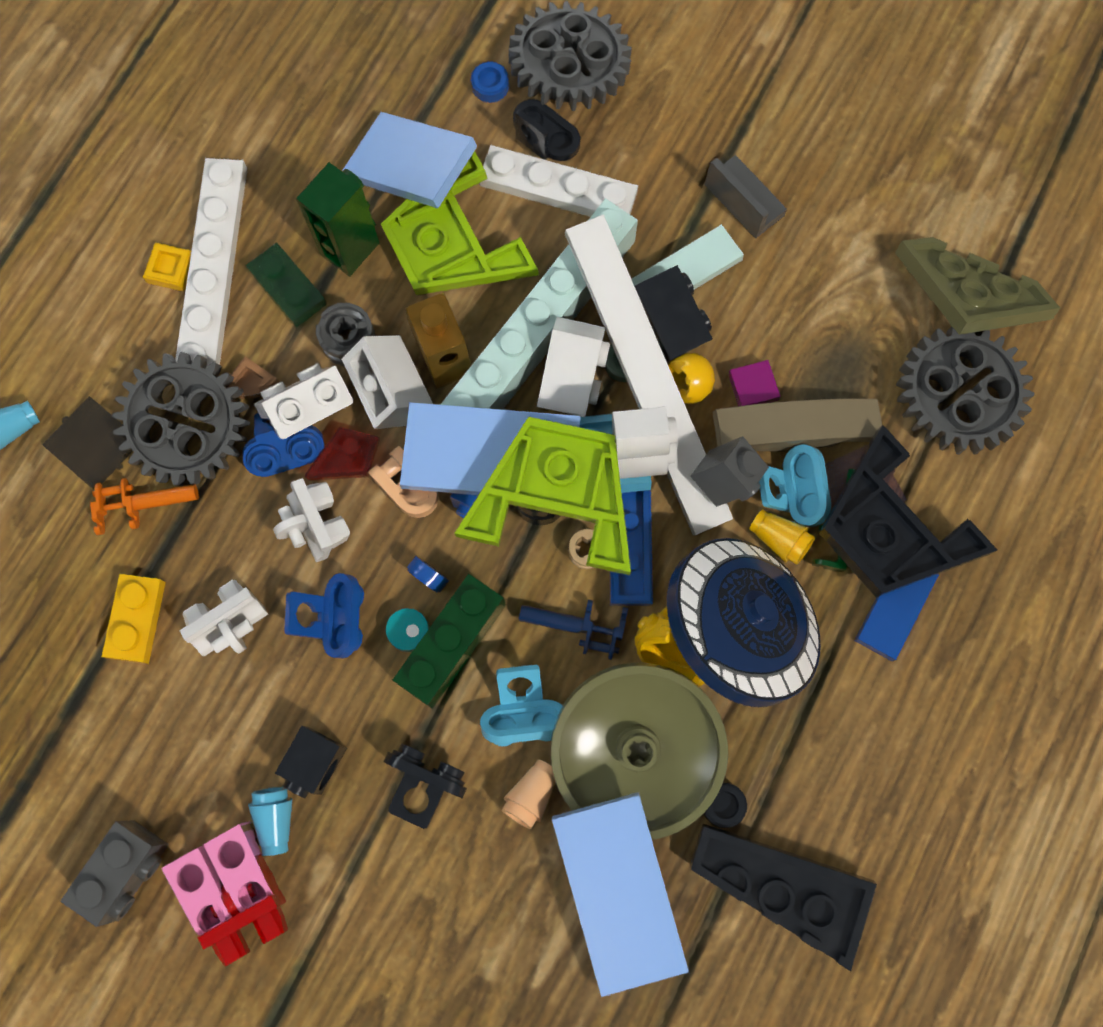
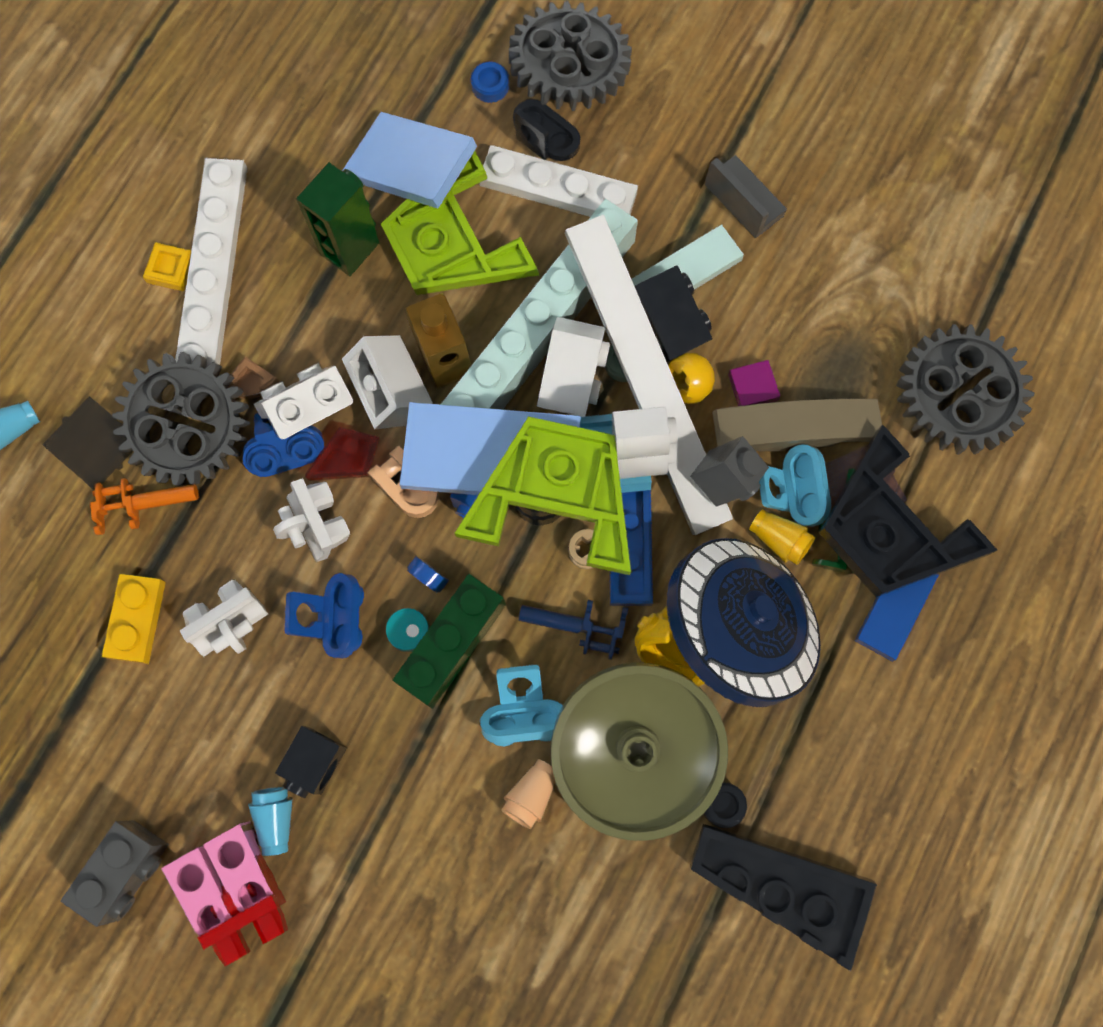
clear green plate [245,242,327,328] -> none
dark grey wheel [316,303,376,366] -> none
black bracket [383,743,467,829] -> none
light blue tile [552,792,689,997] -> none
olive plate [895,237,1060,335] -> none

